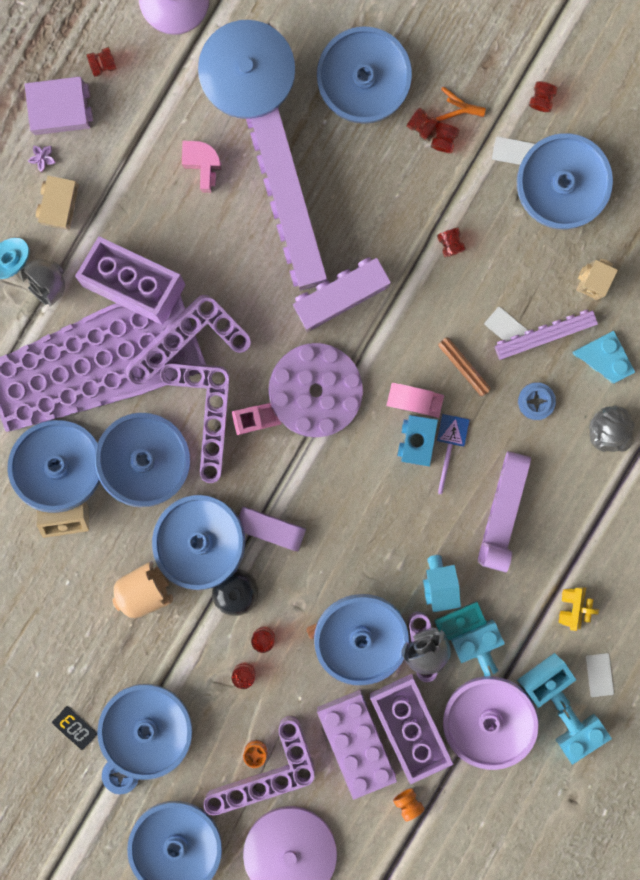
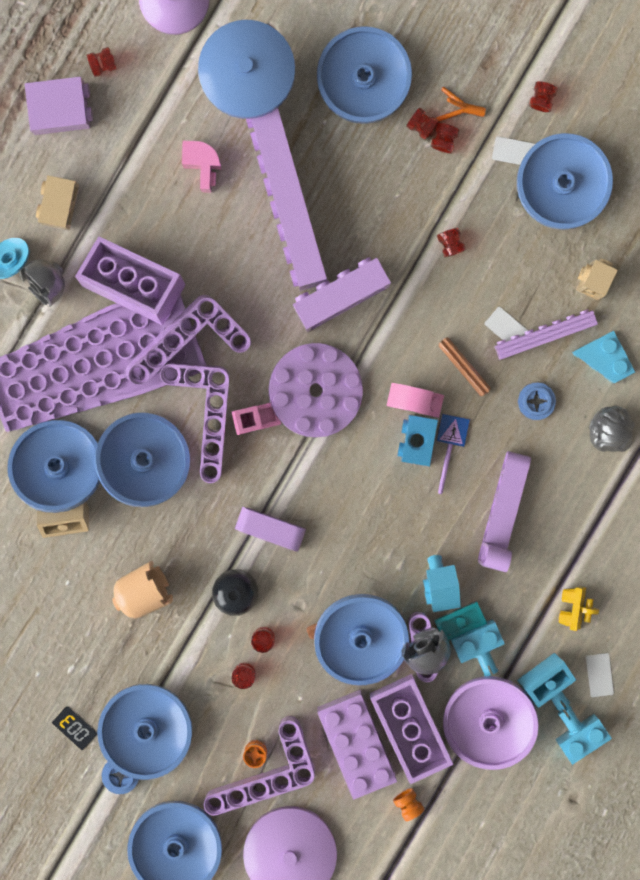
lavender plant [28,145,56,173] -> none
medium blue dish [152,495,245,590] -> none

